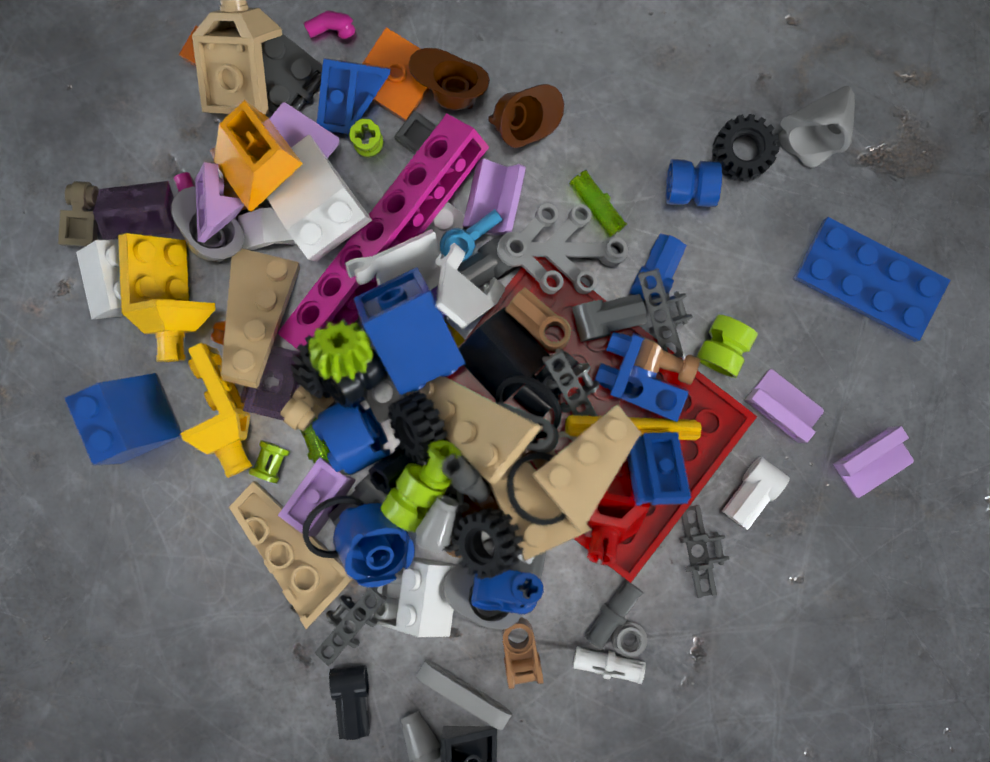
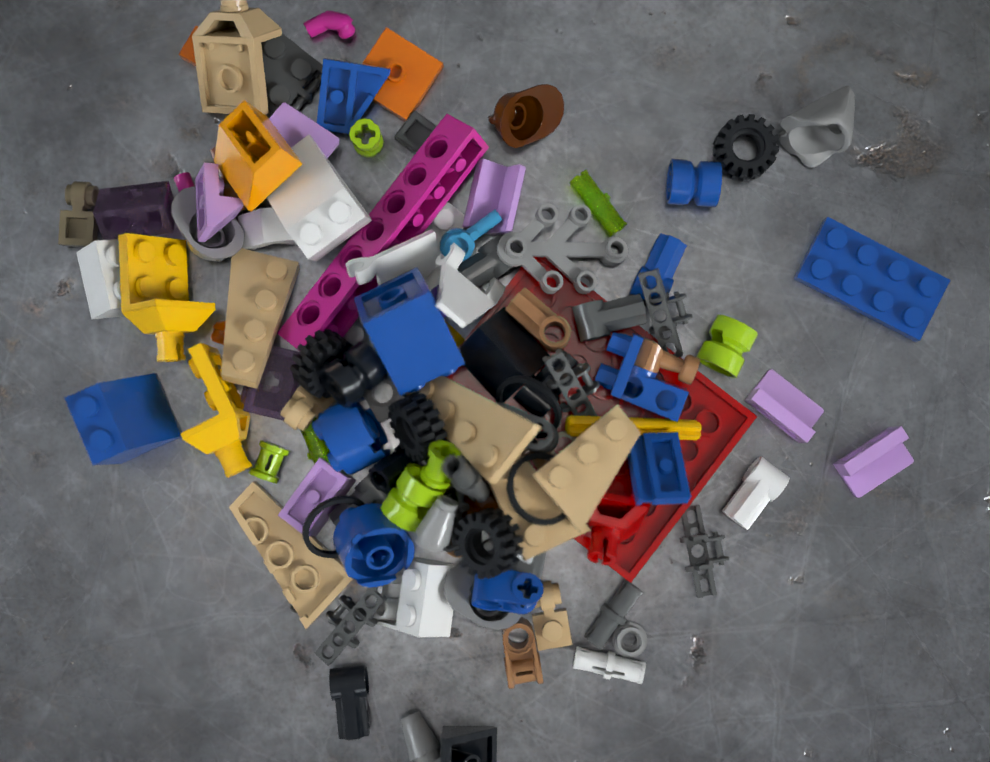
lime gear [309,319,373,383] -> none
reddish brown piece [408,48,490,110] -> none
light grey beam [416,660,512,730] -> none
none -> tan plate [532,580,572,651]

